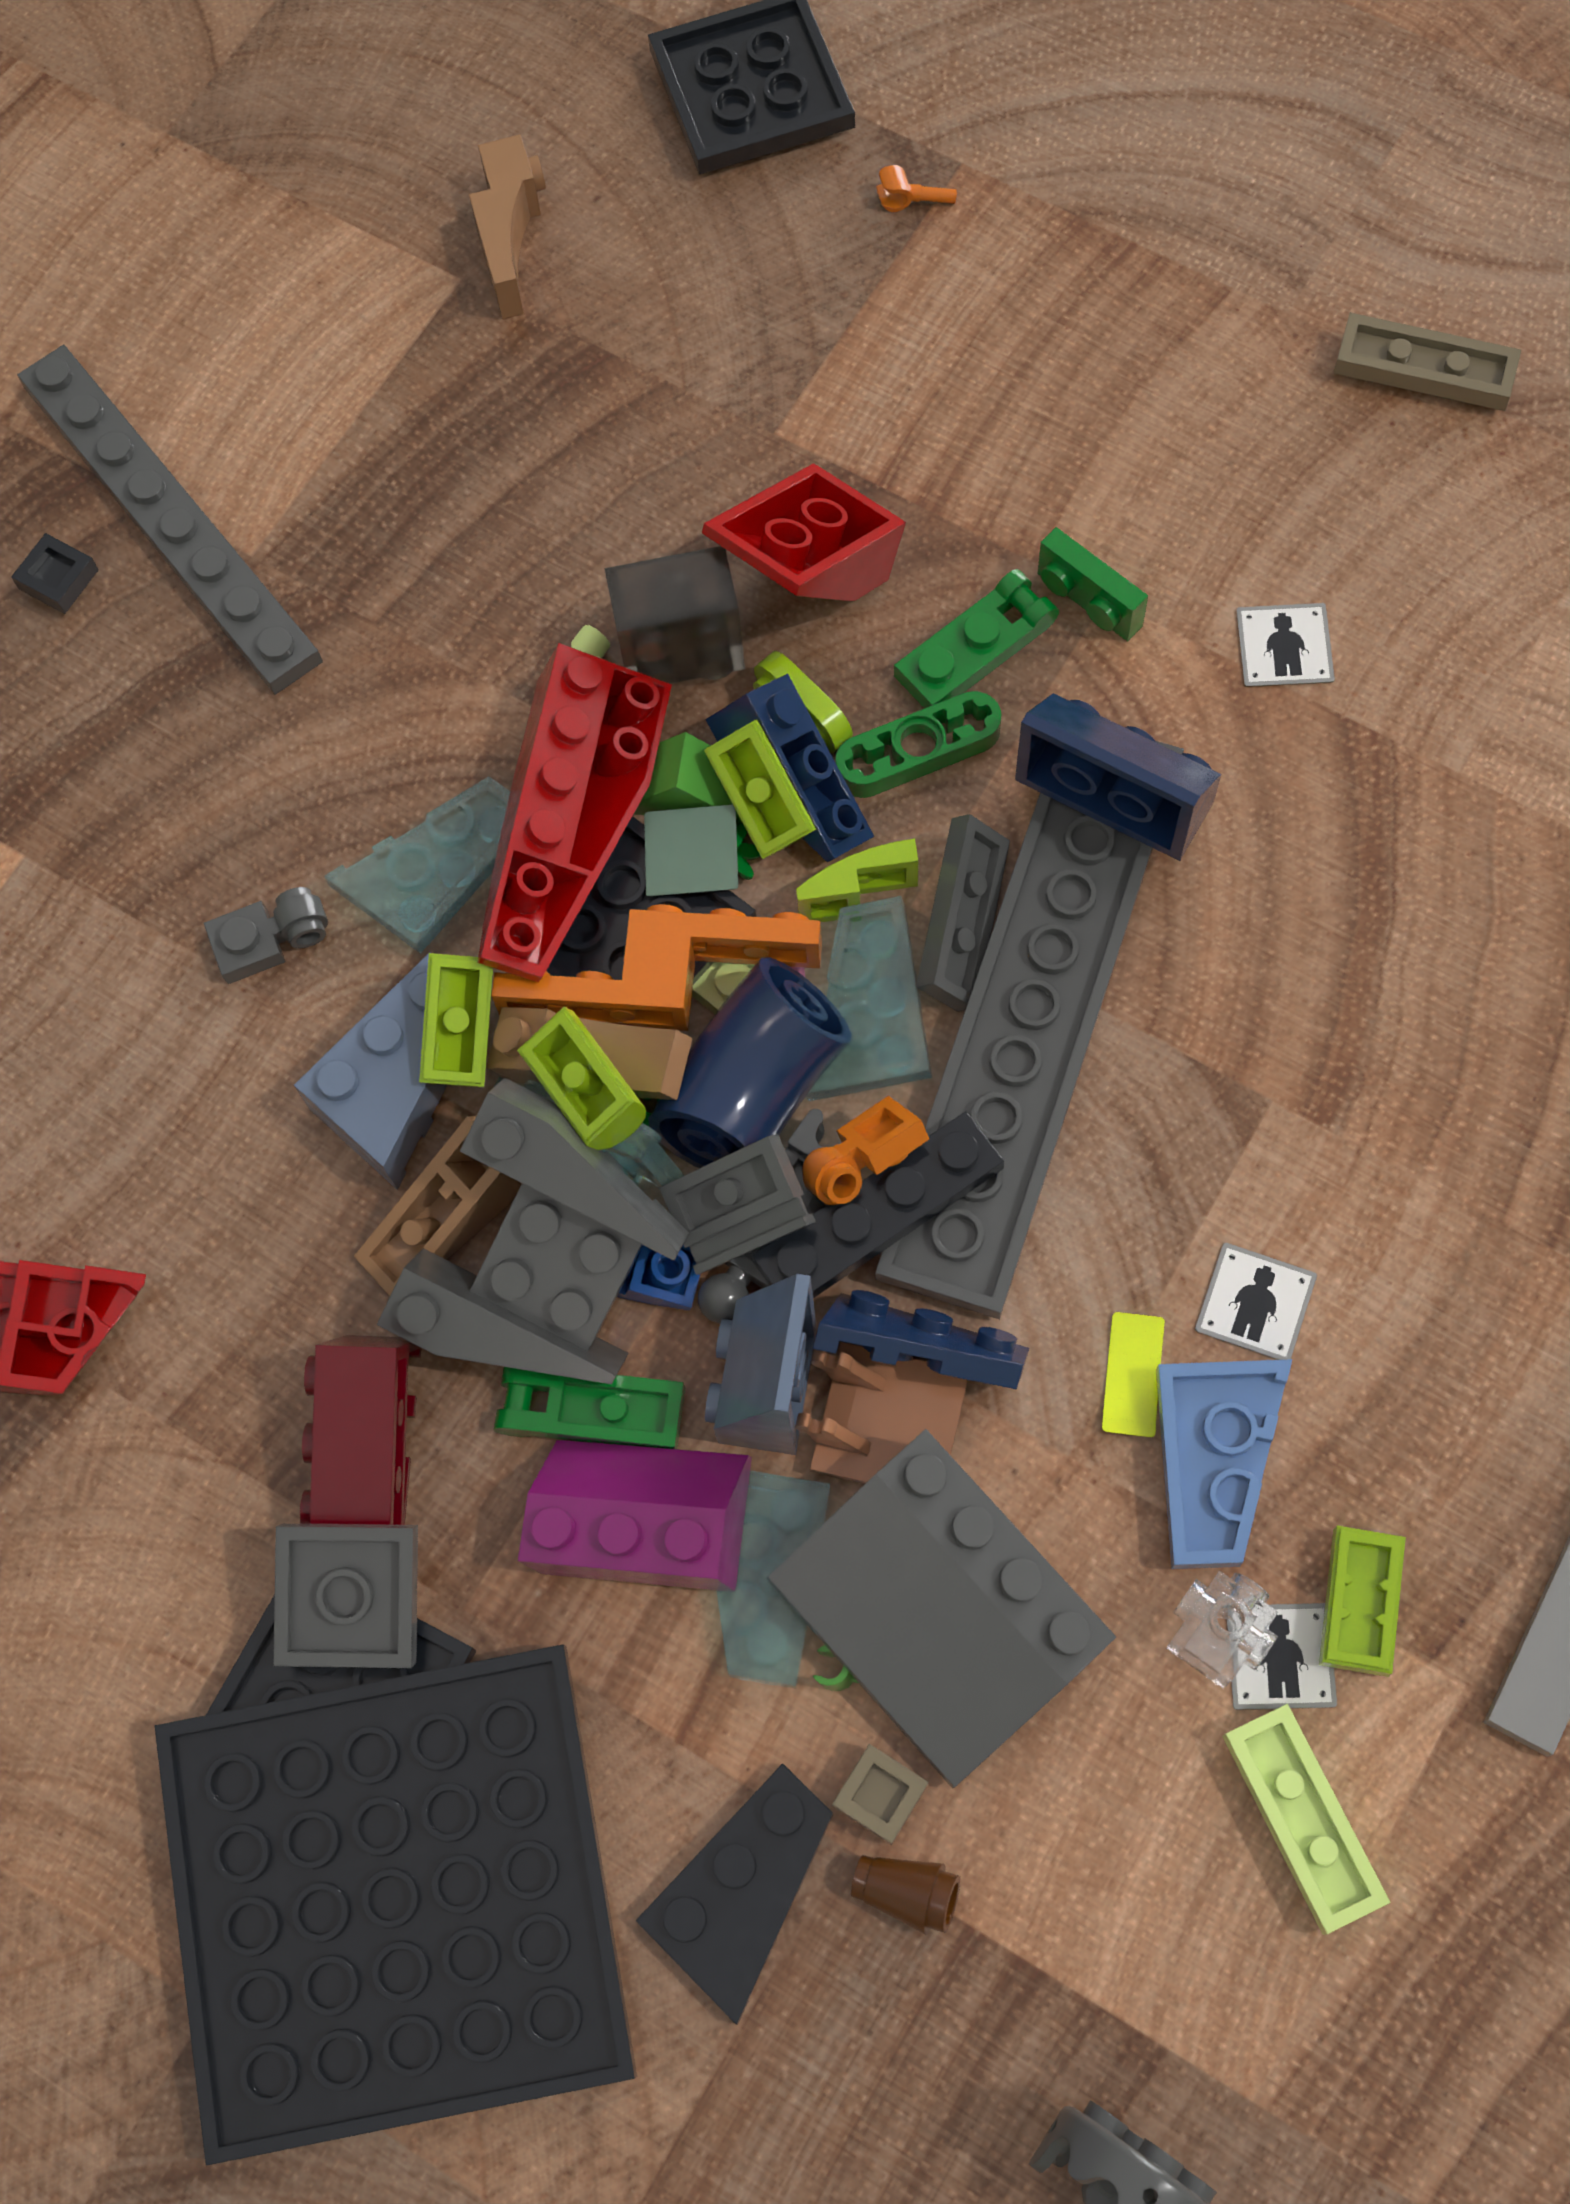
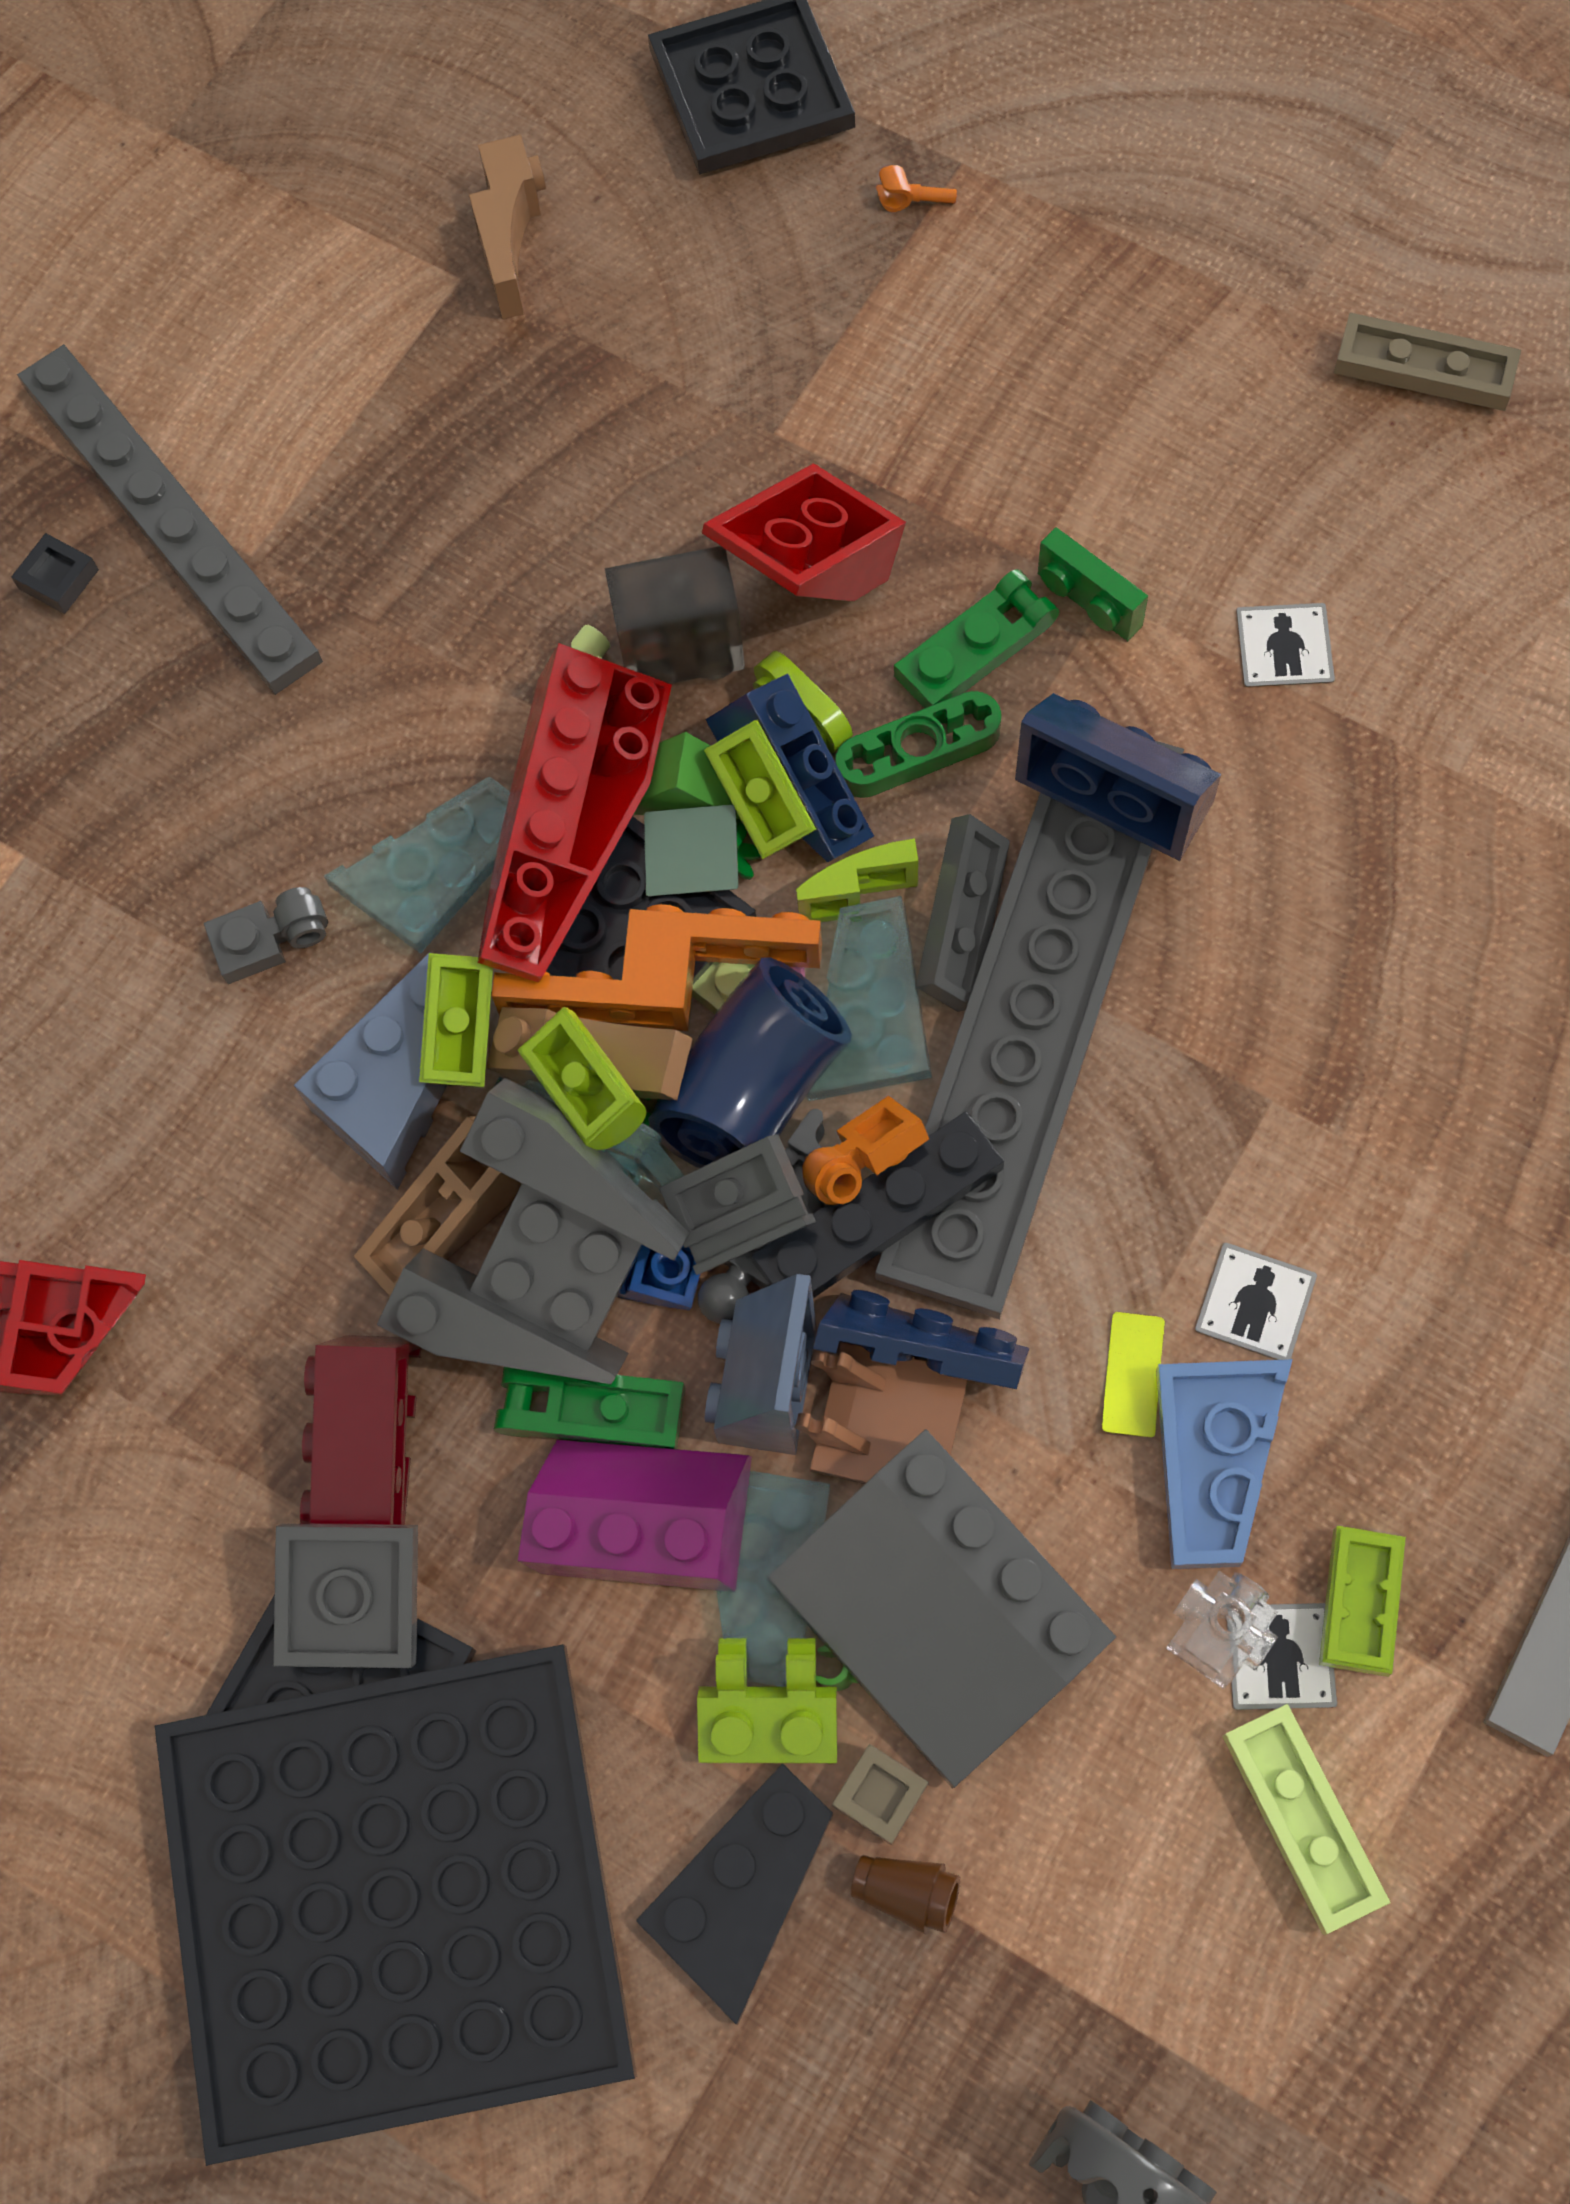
none -> lime plate [697,1638,838,1763]

